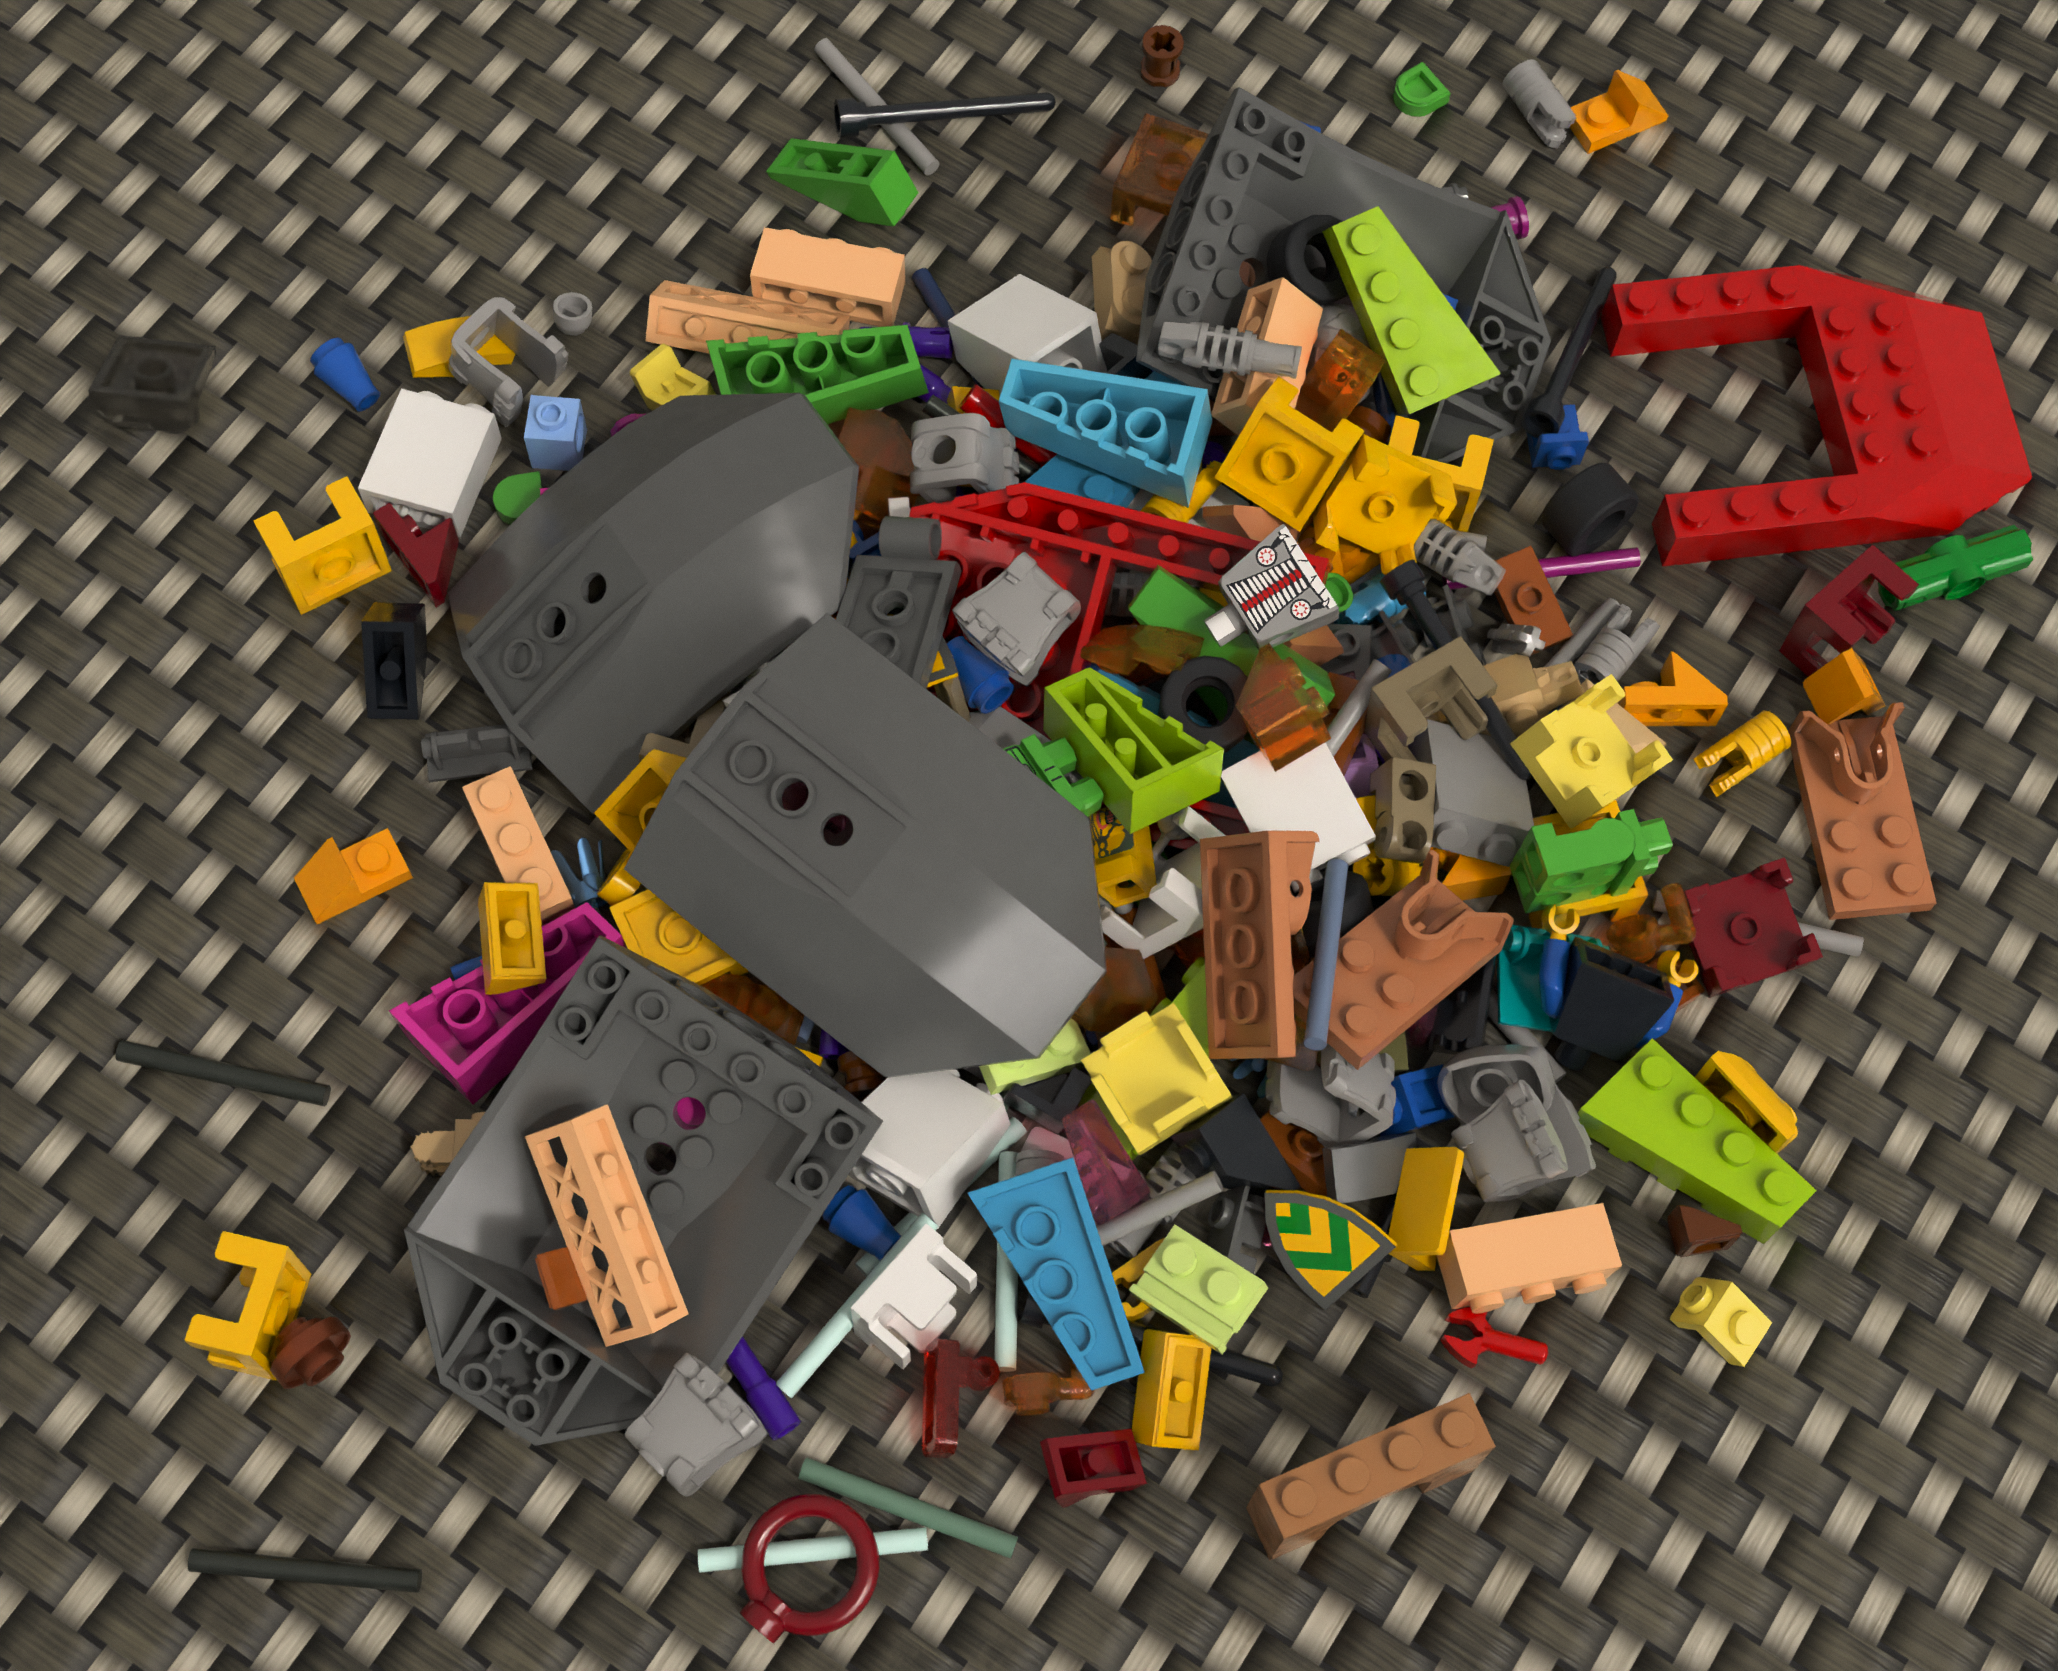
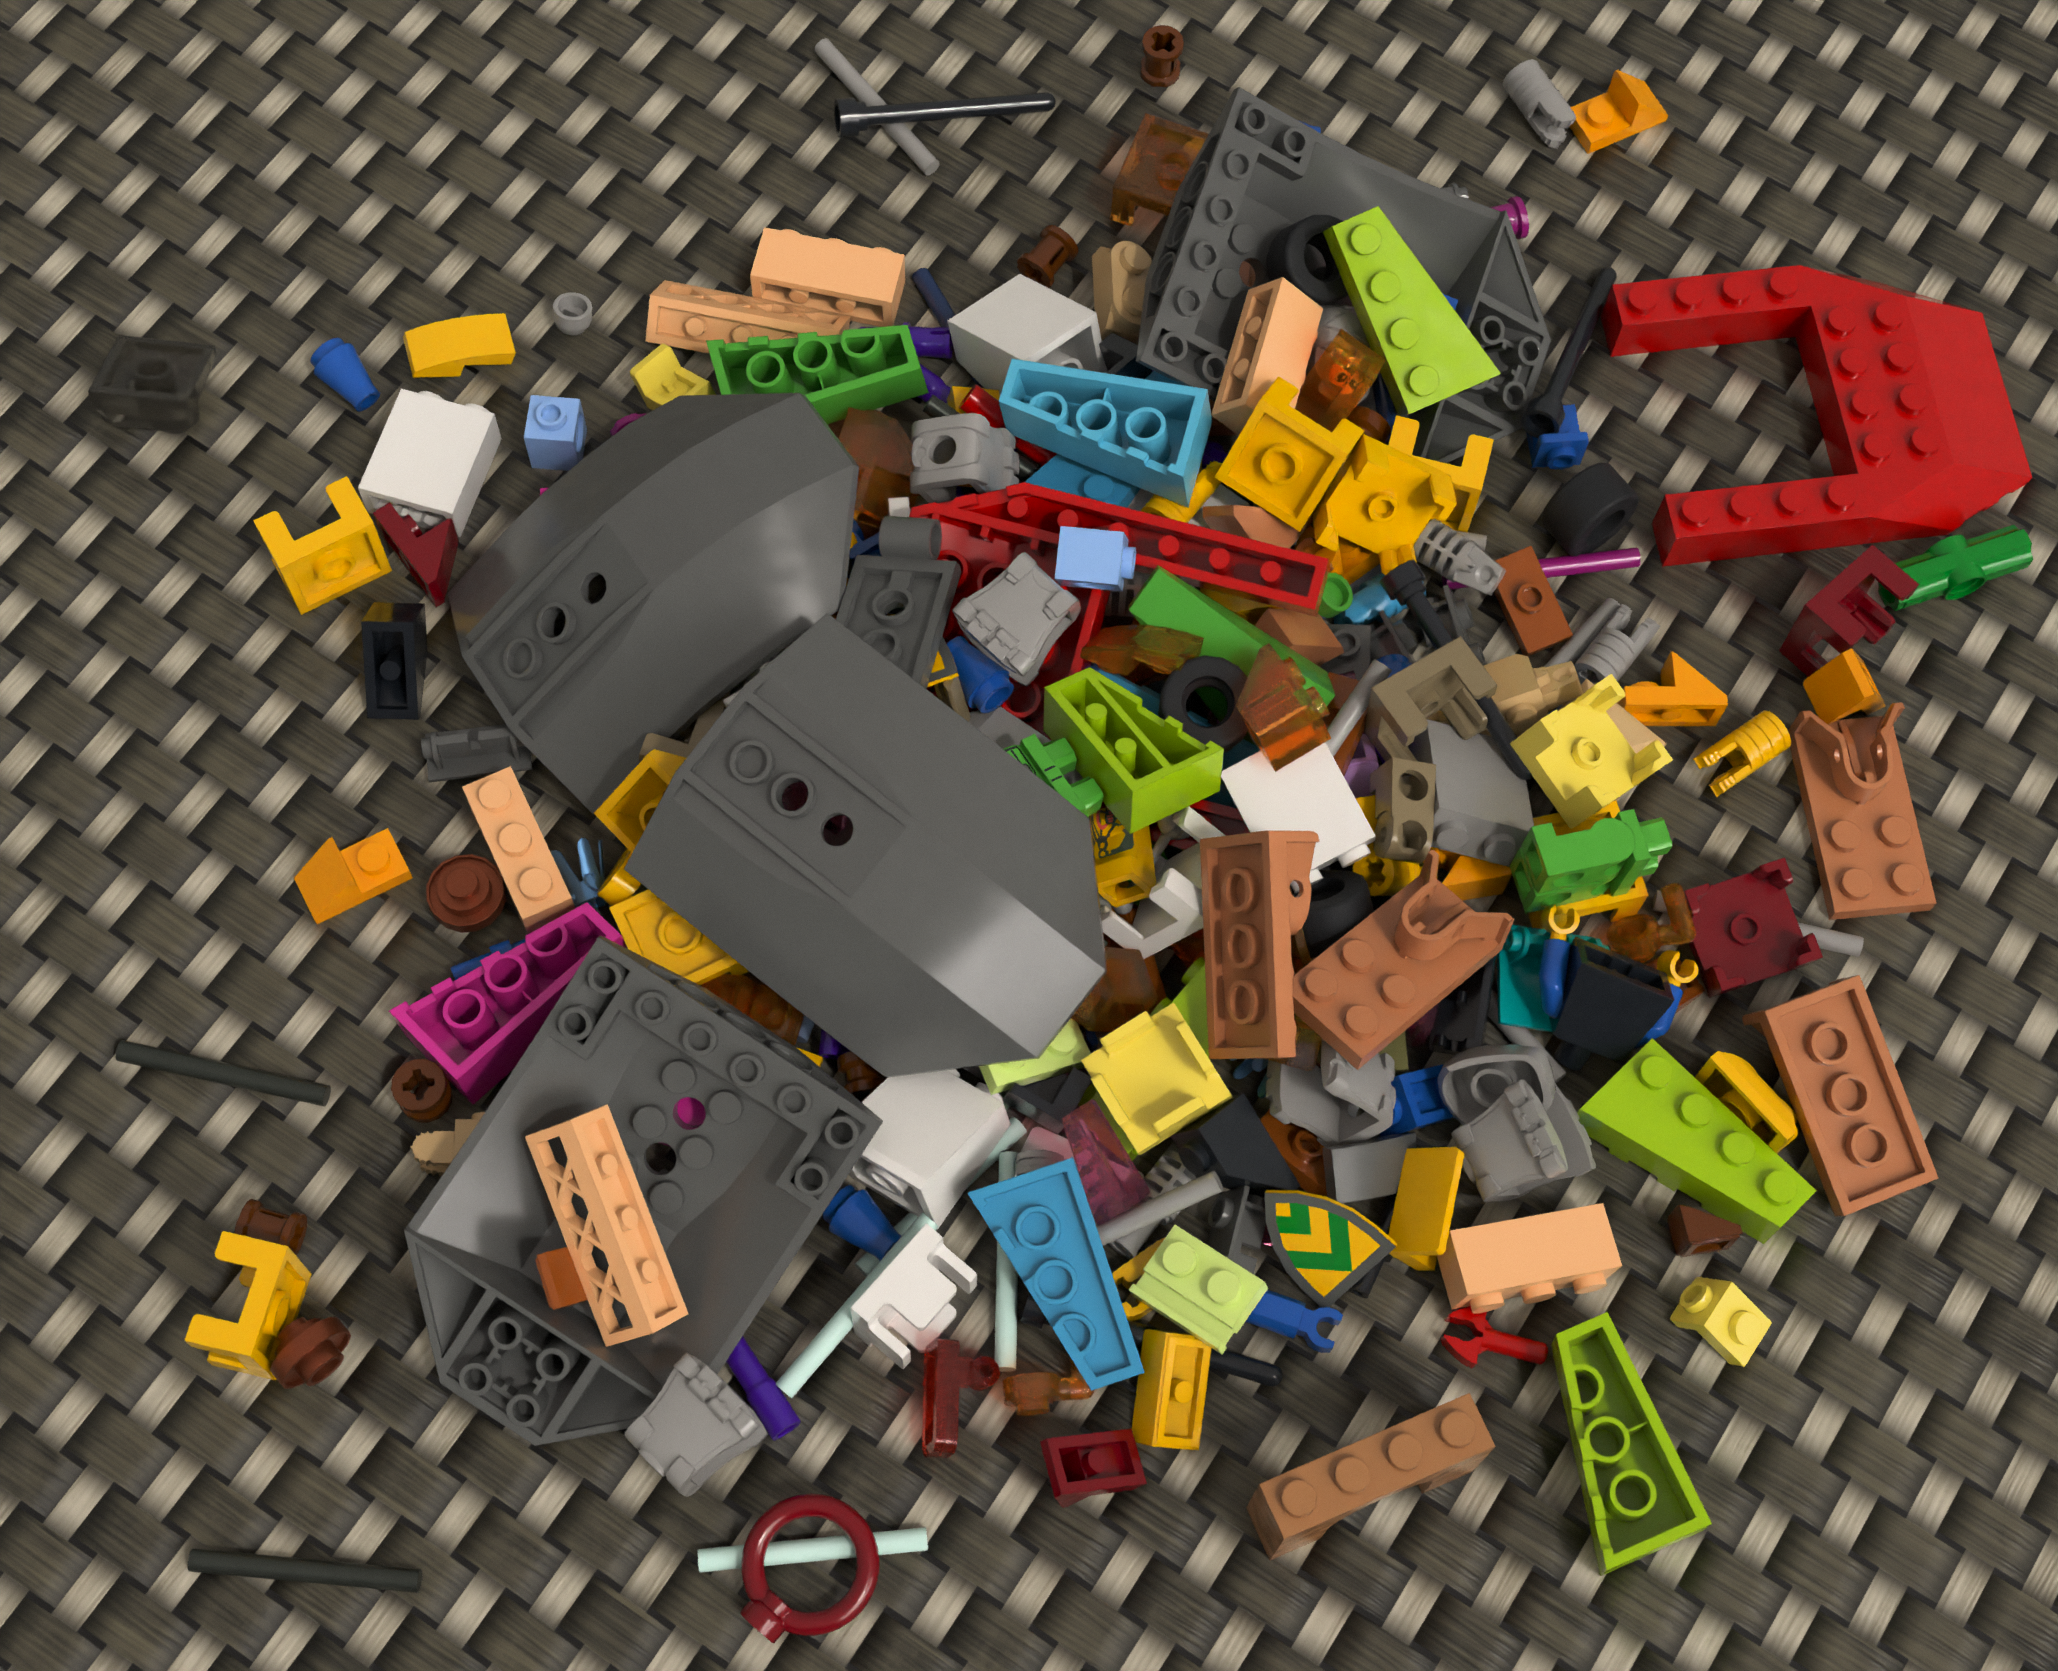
light grey piece [449,297,568,428] -> none
yellow slope [478,882,546,995] -> none
bright green tile [493,471,543,525] -> none
bright green slope [766,138,919,227] -> none
sand green bar [798,1457,1018,1559] -> none
light grey hinge [1158,322,1302,379] -> none
torso [1203,524,1339,652] -> none
sand blue bar [1304,859,1348,1051] -> none
bright green tile [1393,62,1451,117] -> none
light grey axle [1487,624,1546,656] -> none
none -> reddish brown bush [234,1199,307,1255]
none -> reddish brown wheel [391,1059,453,1123]
none -> copper plate [426,854,506,933]
none -> reddish brown bush [1017,225,1079,288]
none -> light blue brick [1054,526,1136,592]
none -> blue bar [1245,1290,1343,1353]
none -> lime wedge [1551,1312,1712,1576]
none -> nougat plate [1742,975,1939,1216]

